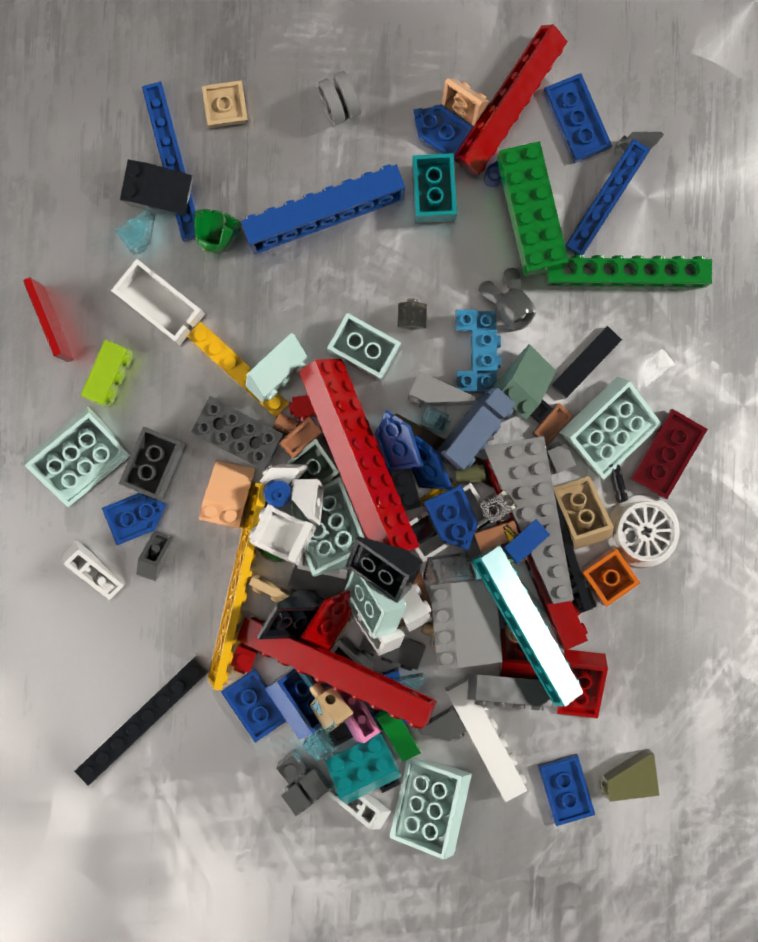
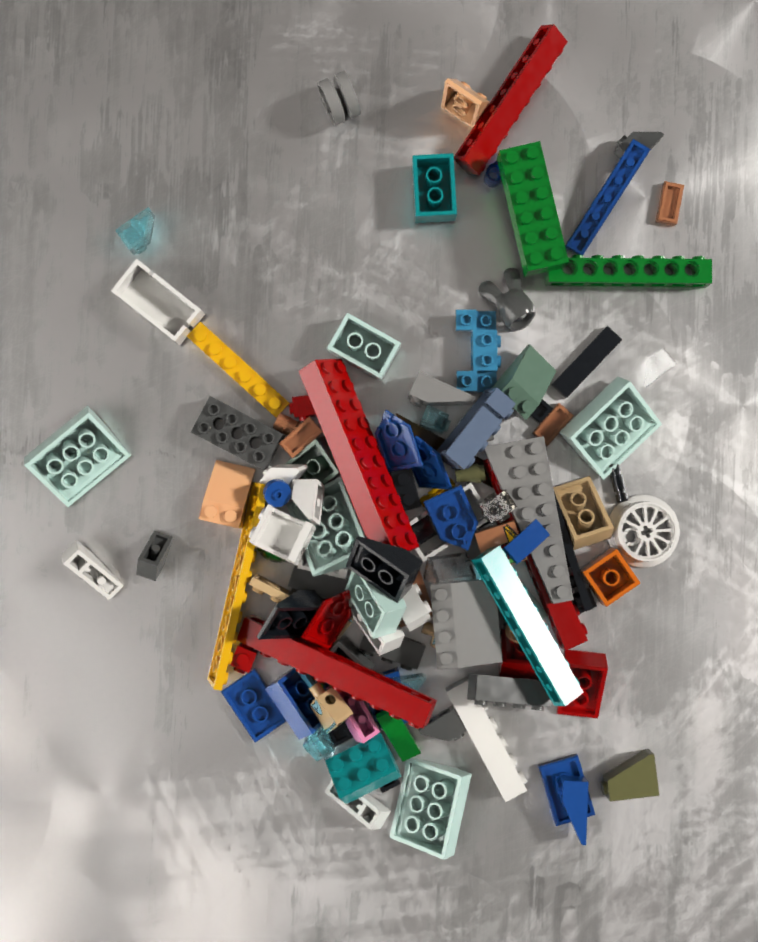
red tile [23,277,74,362] -> none
black plate [74,657,209,786] -> none
lime brick [80,340,132,407] -> none
blue tile [102,493,166,546] -> none
dark grey brick [119,426,186,500] -> none
black slope [120,159,194,216] -> none
blue tile [142,81,196,242] -> none
green hair [194,209,242,253] -> none
tan plate [202,80,248,128] -> none
blue brick [241,164,405,255] -> none
light aqua slope [245,332,307,403] -> none
dark grey brick [276,749,307,785] -> none
dark grey piece [281,768,332,816] -> none
clear smoke brick [398,298,427,330] -> none
blue tile [413,104,474,156] -> none
blue tile [543,73,612,163] -> none
light grey brick [547,441,576,474] -> none
dark red plate [630,409,708,499] -> none
none -> blue slope [556,775,589,845]
none -> nougat tile [655,181,684,226]

